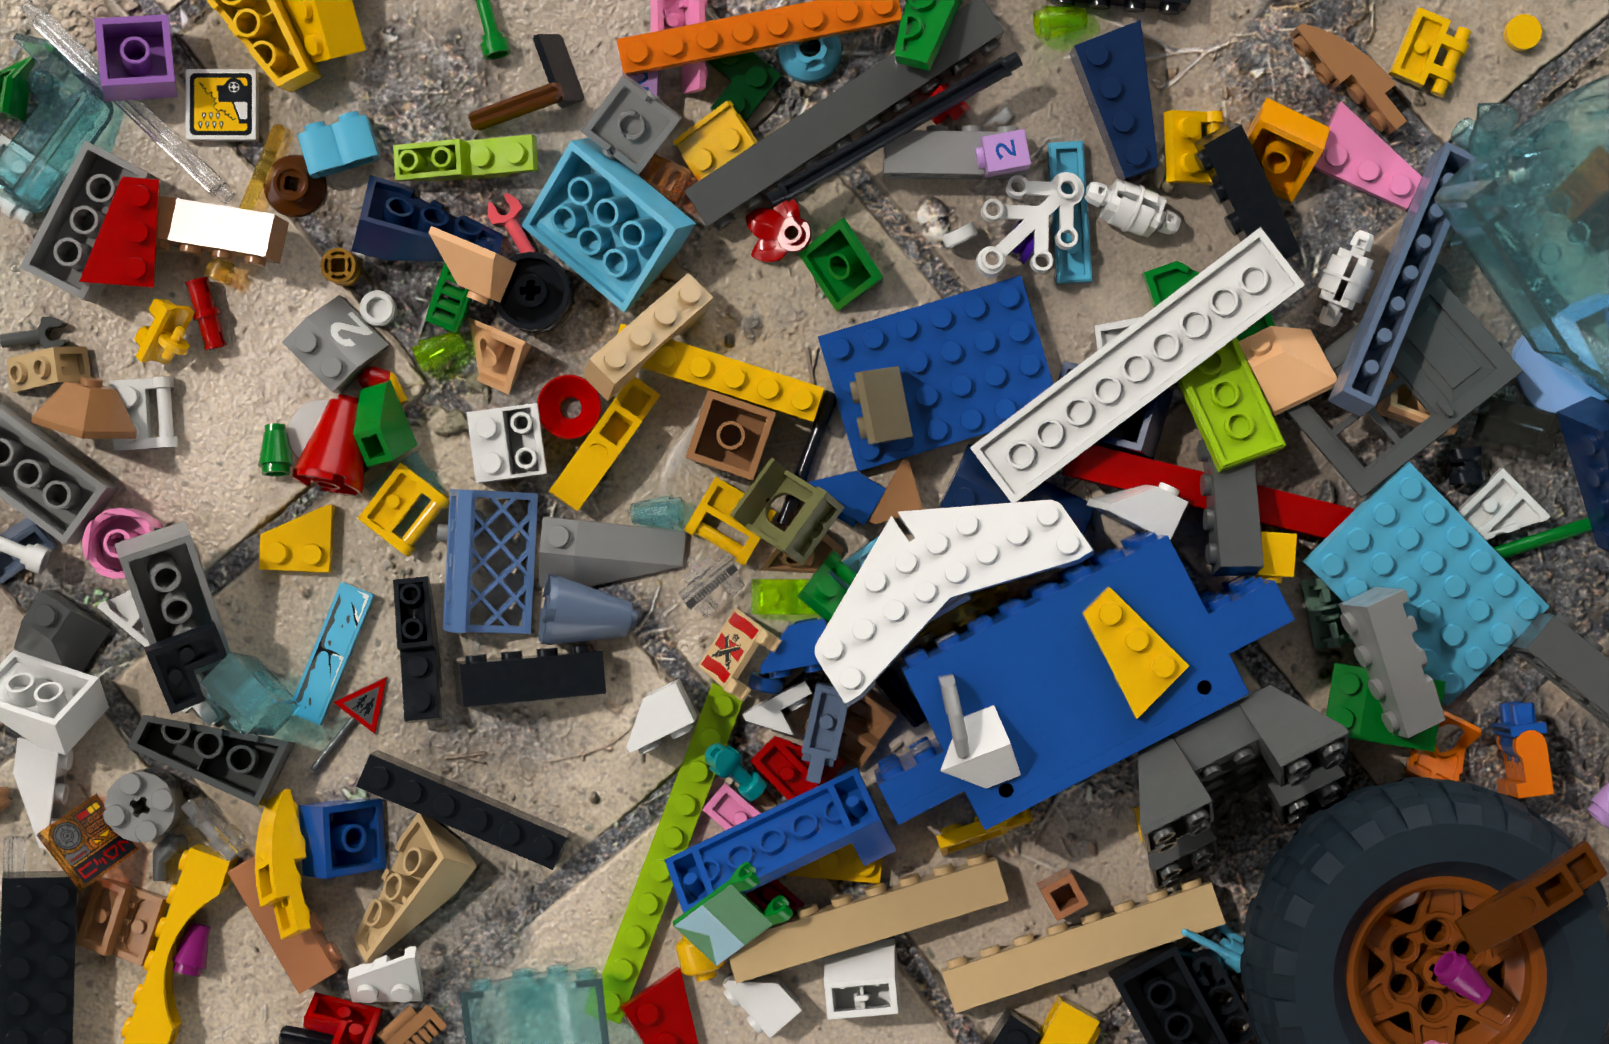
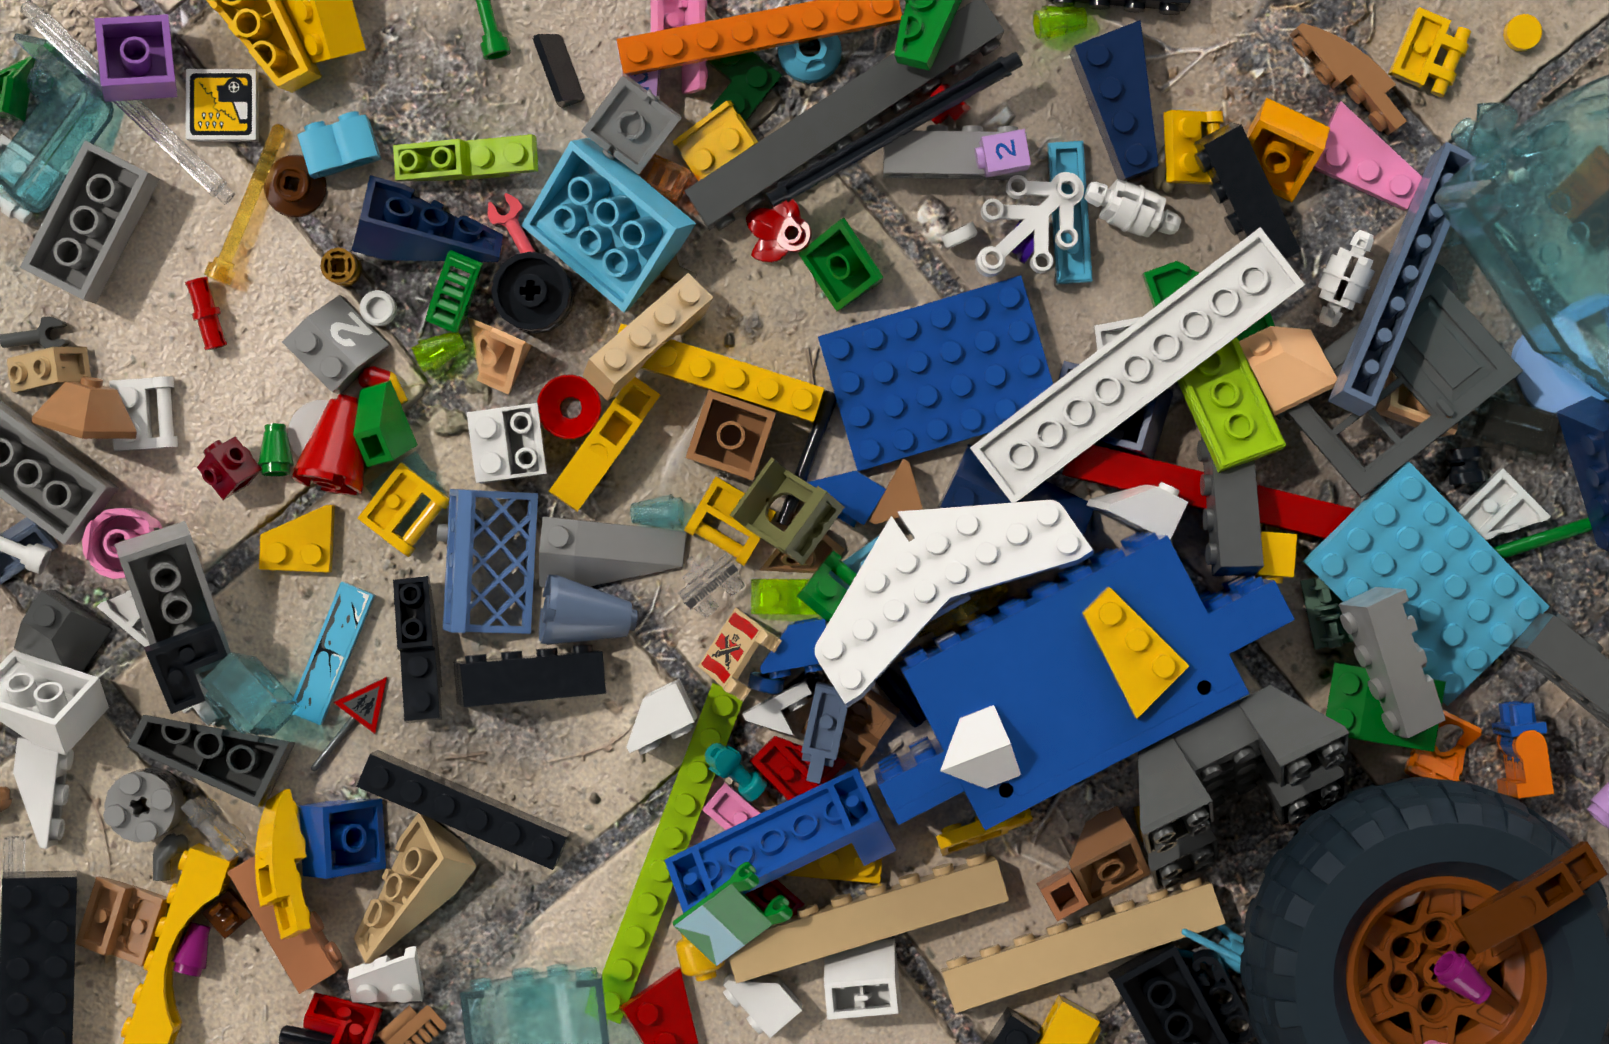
tile [37,793,140,892] -> none
red wing [79,176,160,288] -> none
yellow hips [134,298,195,364] -> none
brick [157,196,289,267] -> none
light nougat slope [428,226,517,305] -> none
reddish brown axle [468,82,564,131] -> none
dark tan slope [850,366,913,445] -> none
light grey piece [938,674,969,758] -> none
none -> dark red brick [197,436,262,500]
none -> reddish brown tile [202,888,253,939]
none -> medium nougat slope [1069,806,1150,906]

